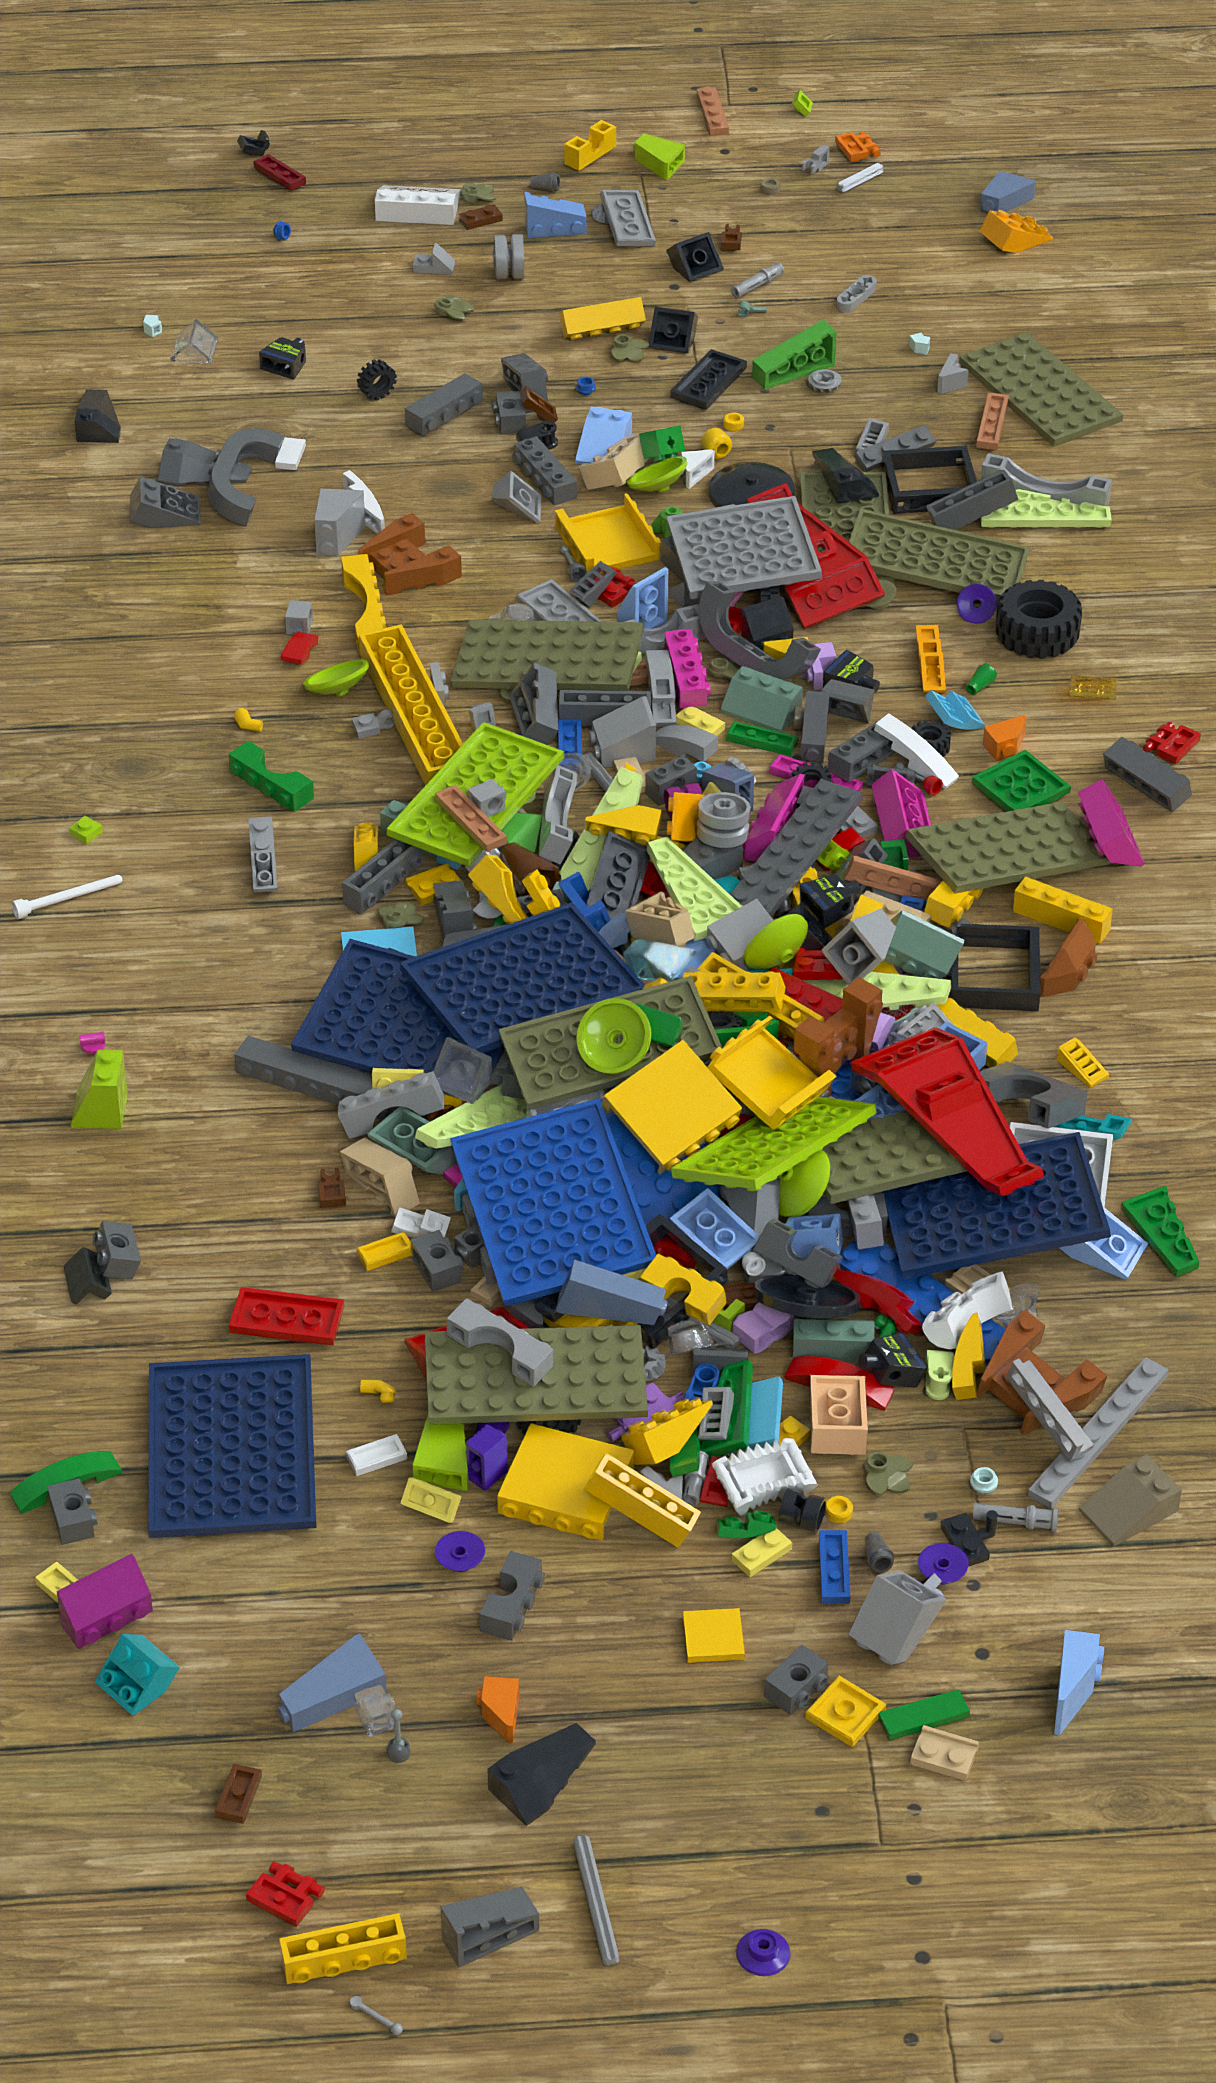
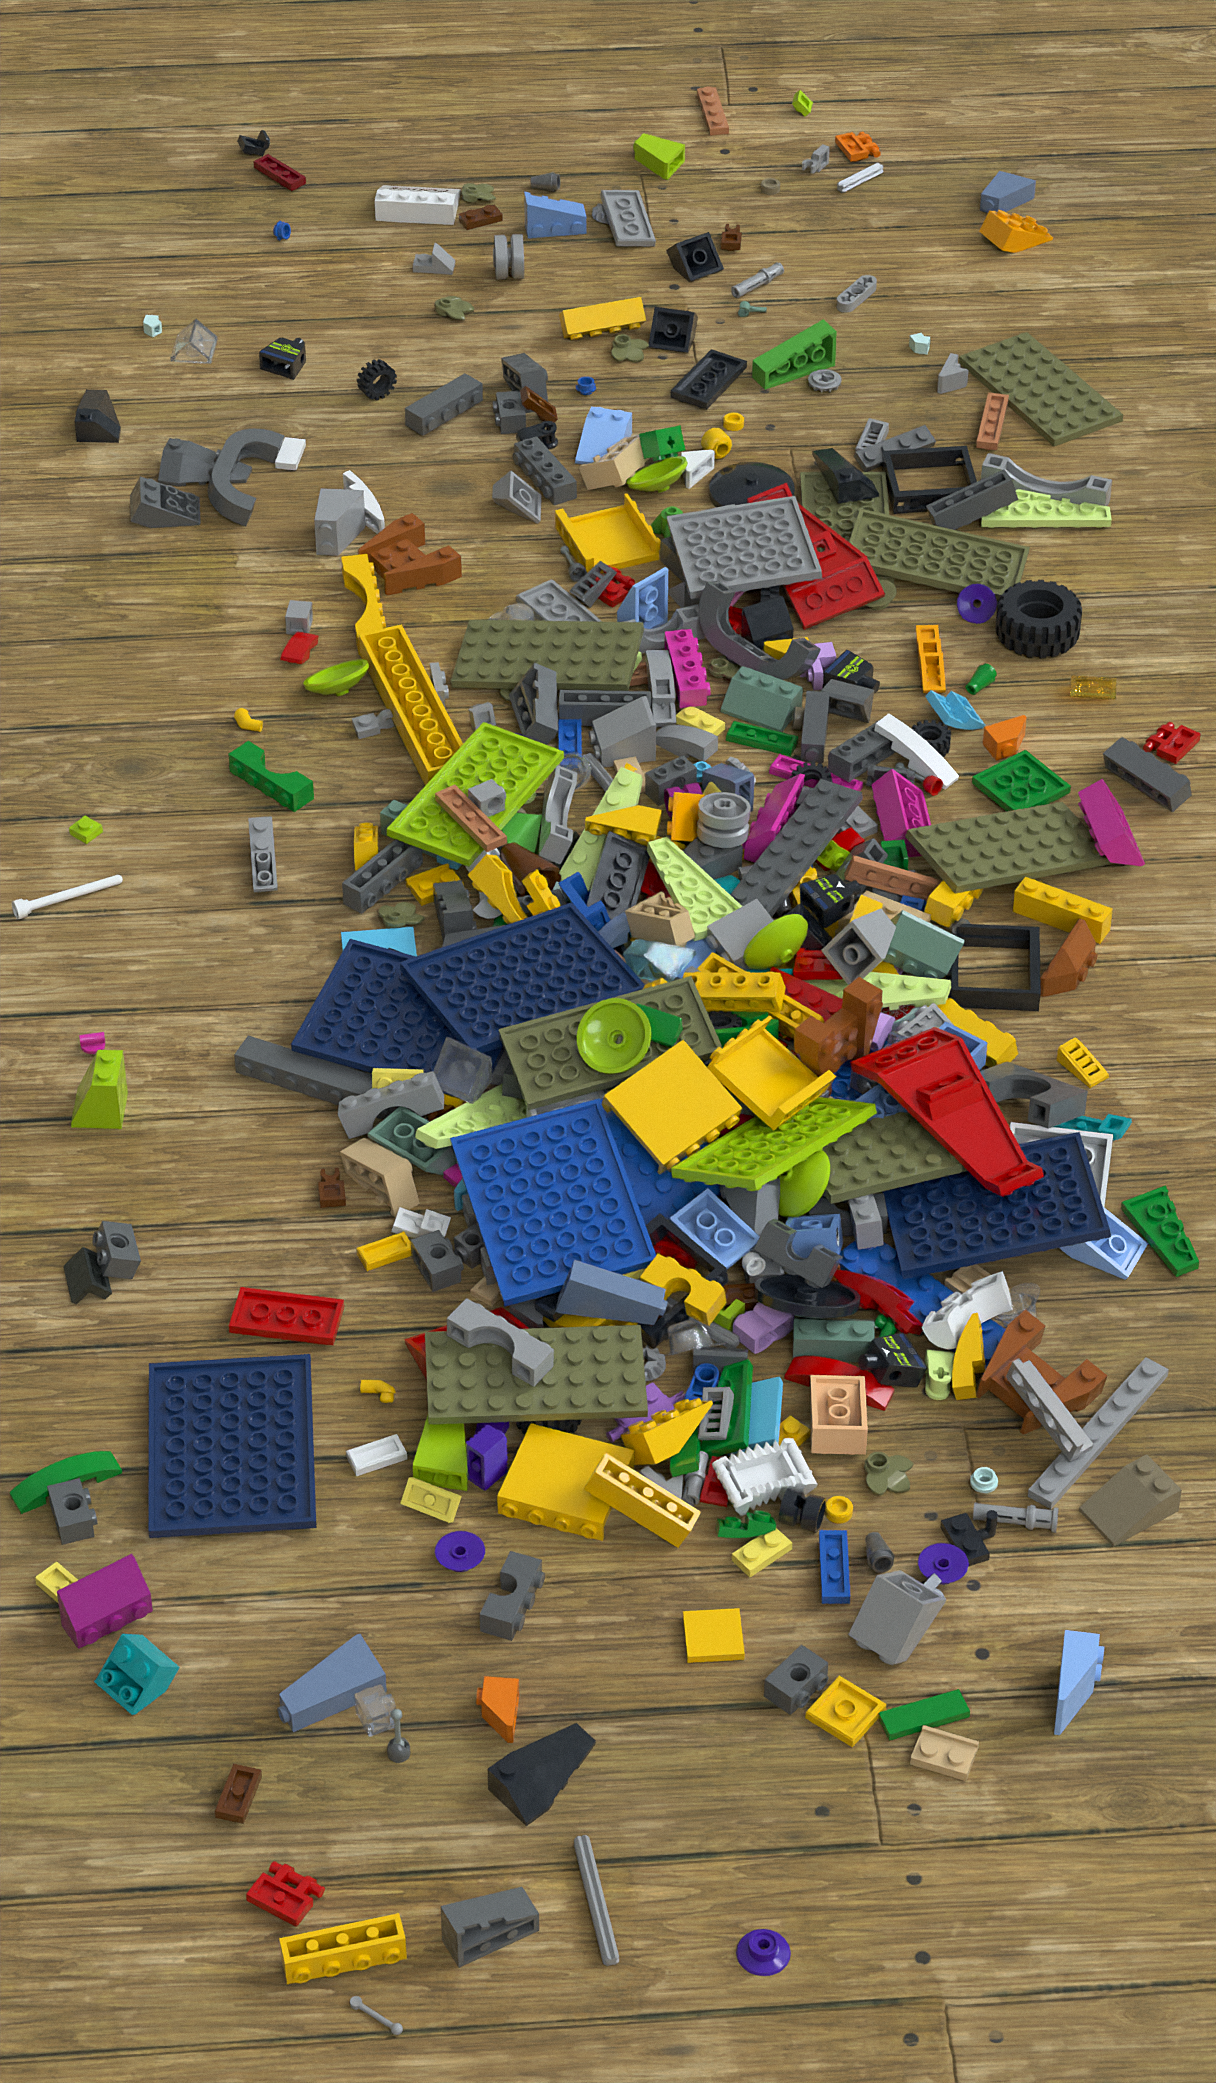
yellow arch [564,120,616,171] -> none

